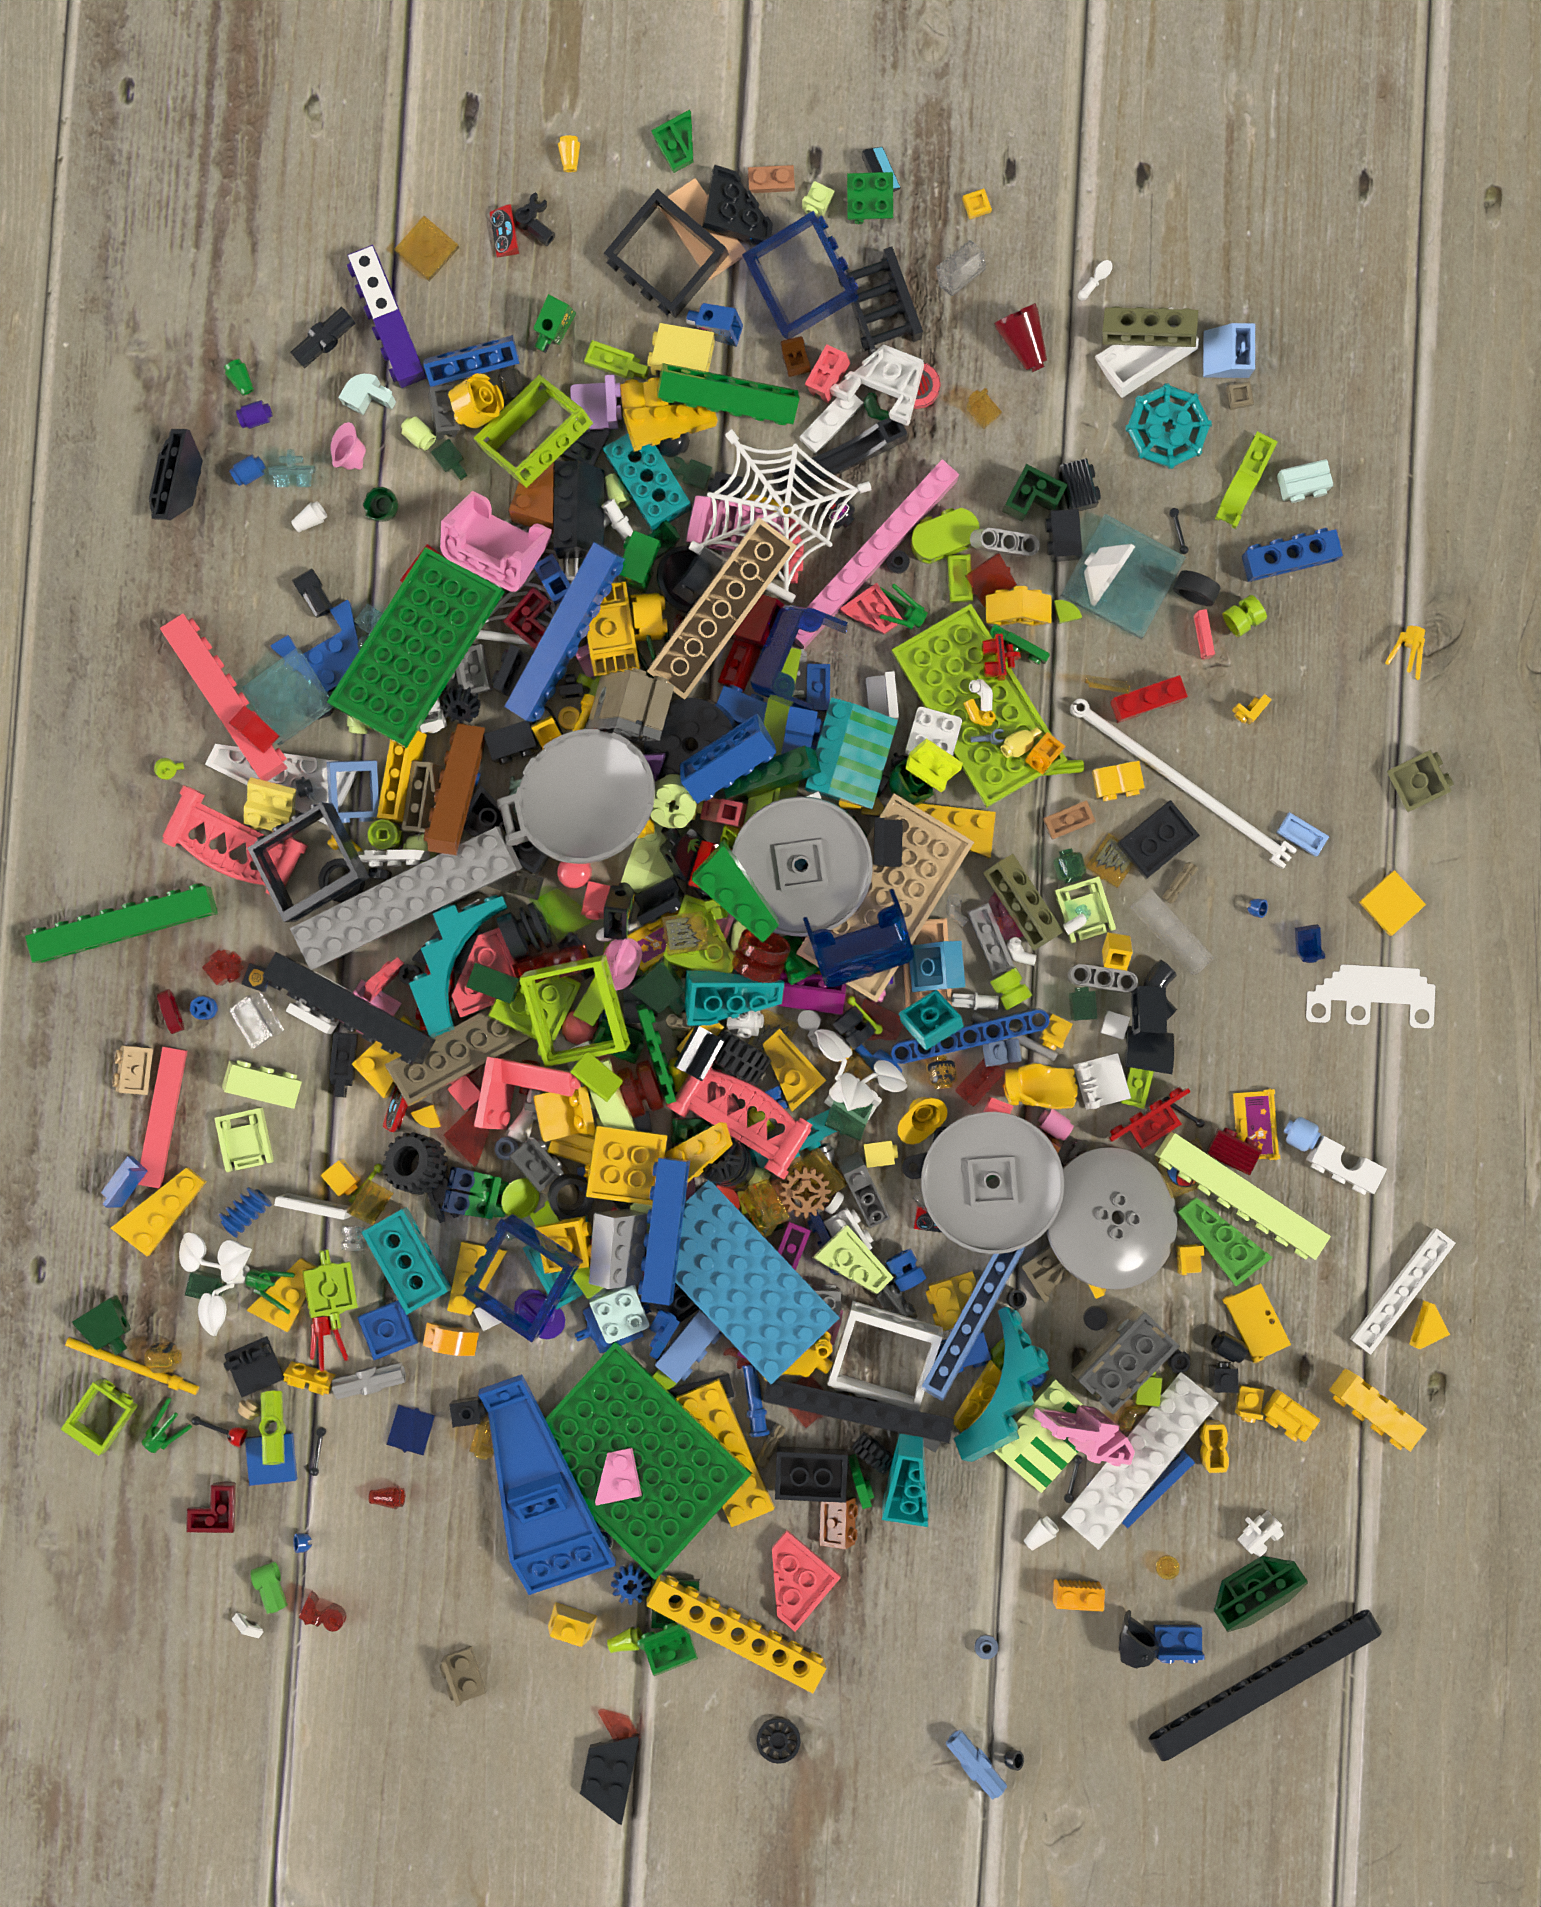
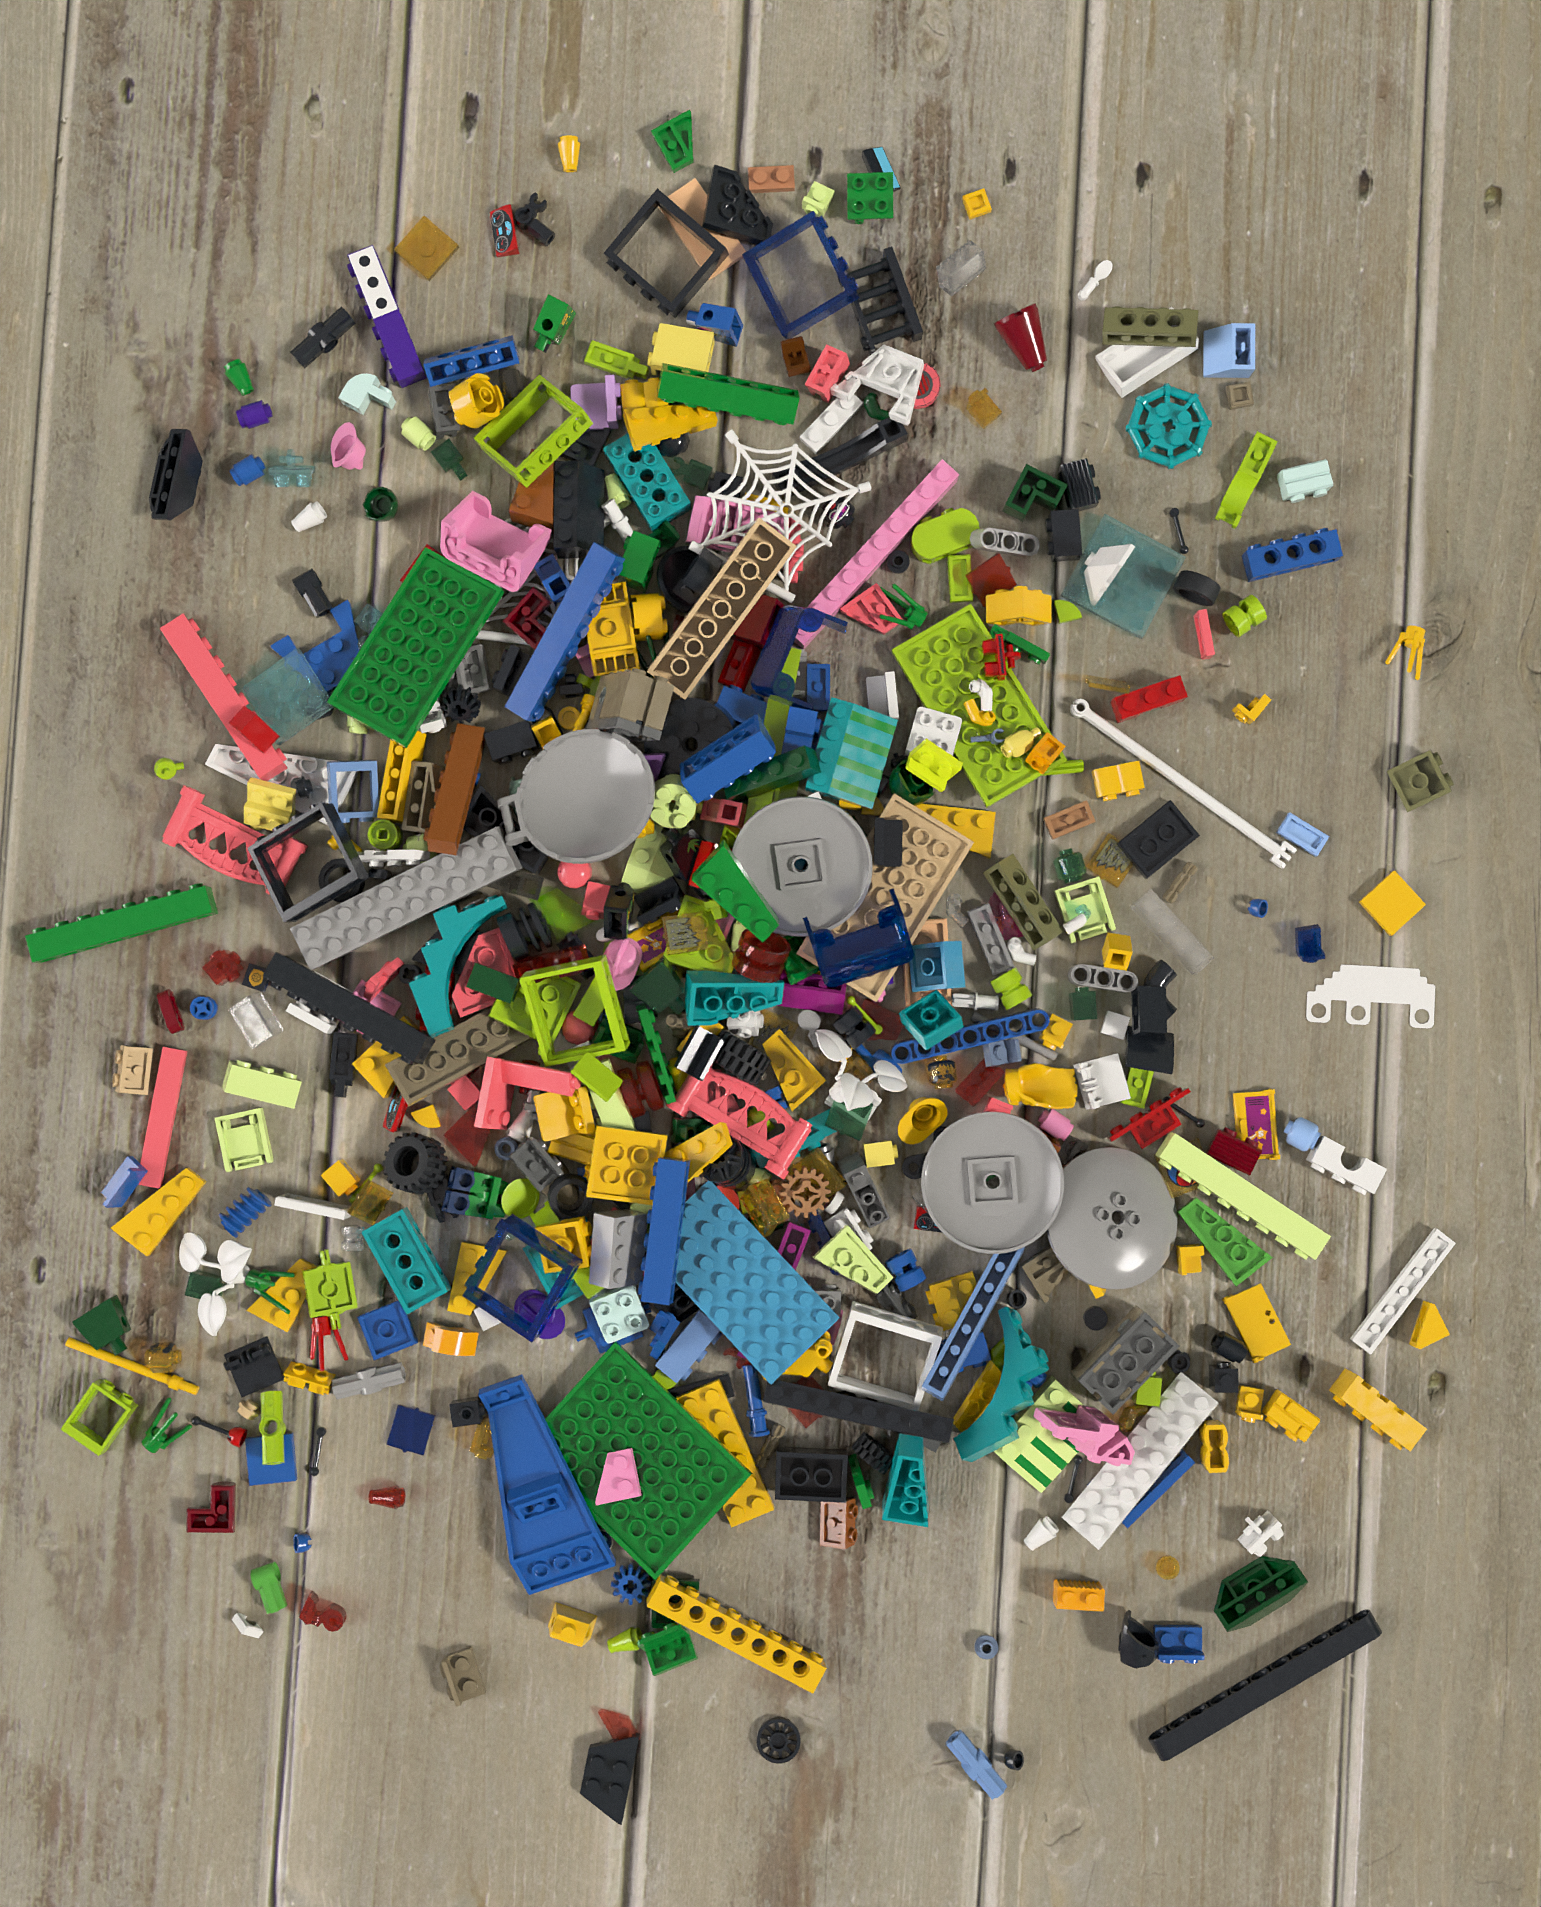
coral plate [772,1530,841,1632] -> none

